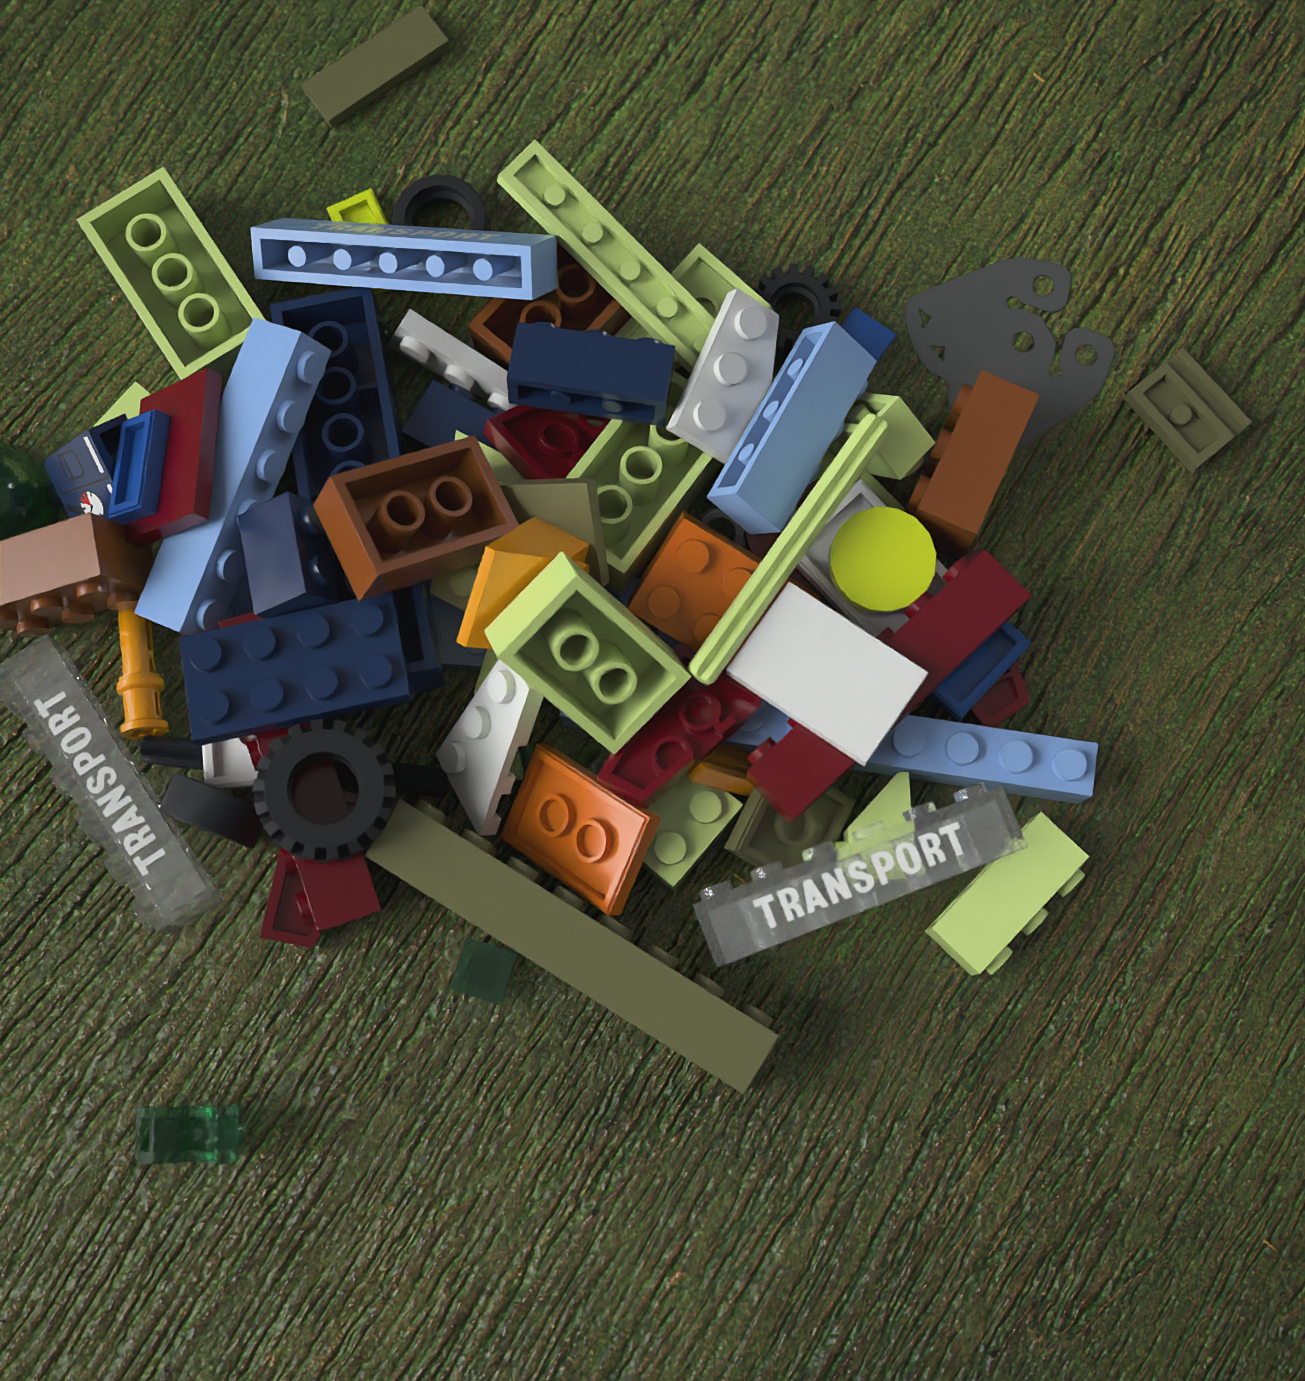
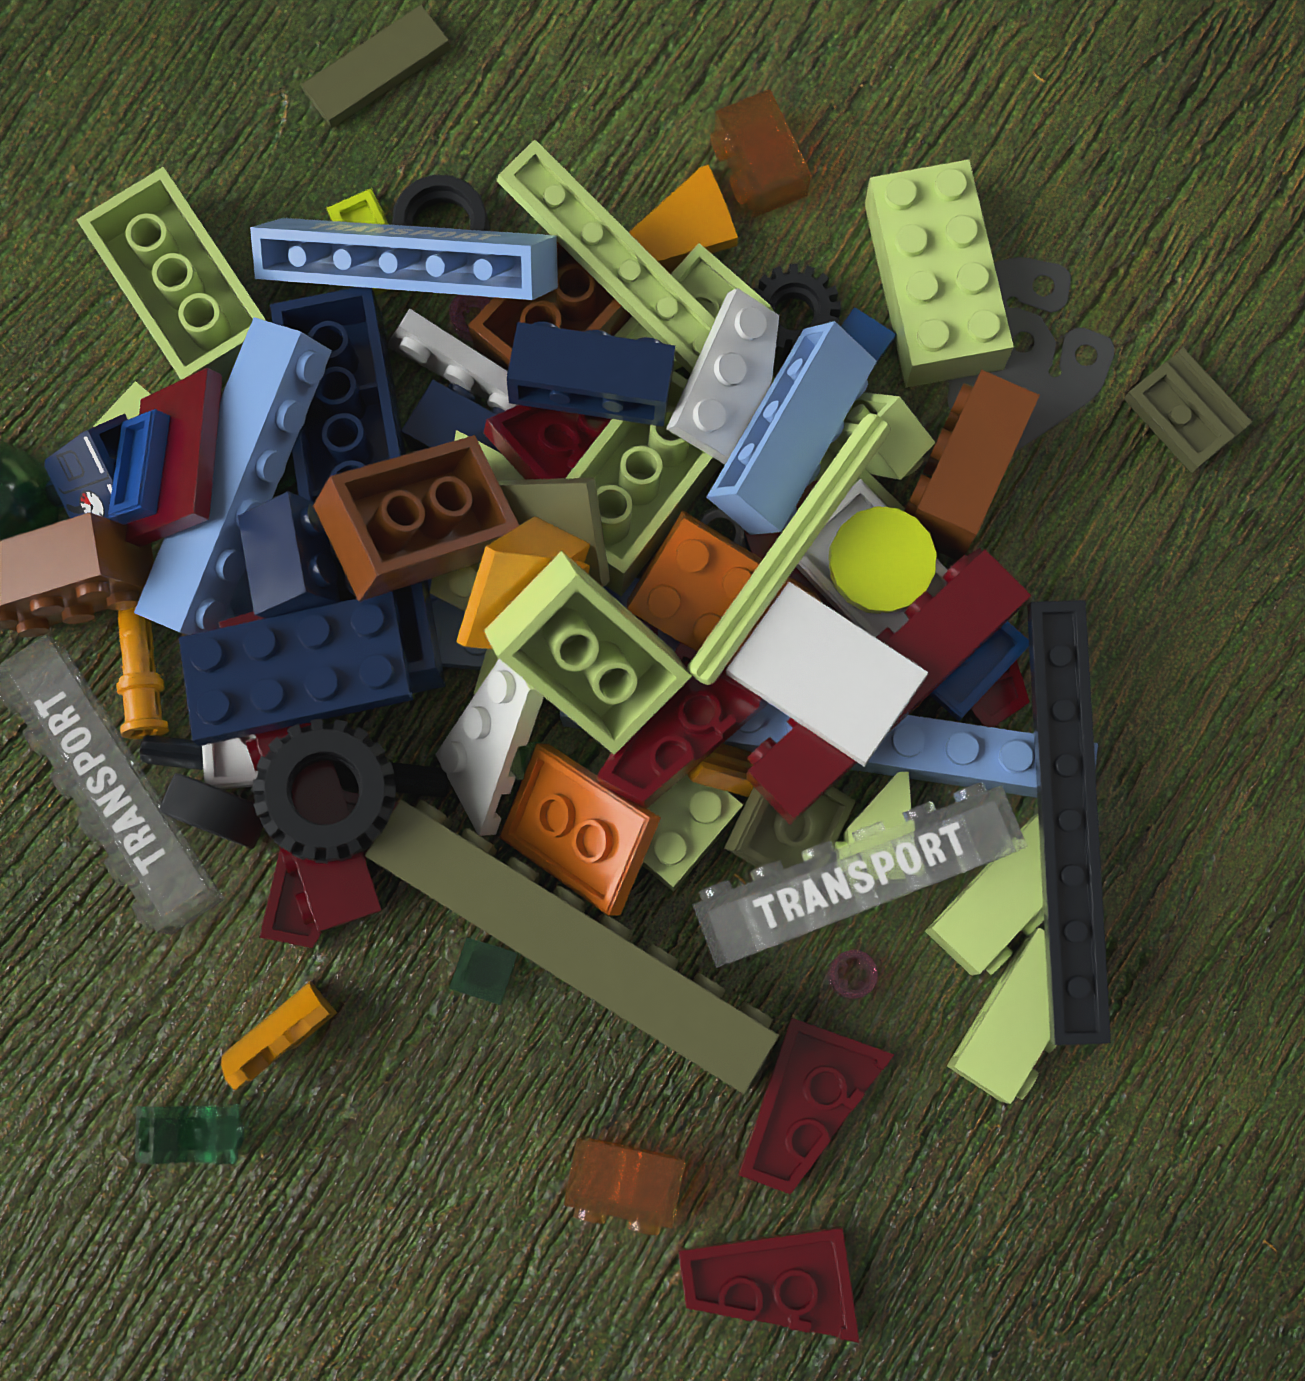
none -> light orange slope [221,980,337,1091]
none -> clear pink bush [449,294,491,341]
none -> clear orange brick [563,1136,685,1235]
none -> light orange slope [629,165,738,274]
none -> dark red wing [678,1226,860,1343]
none -> clear orange brick [710,89,811,218]
none -> dark red wing [738,1018,894,1194]
none -> clear pink bush [827,950,878,999]
none -> yellowish green brick [864,159,1014,388]
none -> yellowish green brick [947,928,1057,1104]
none -> black plate [1027,600,1111,1045]

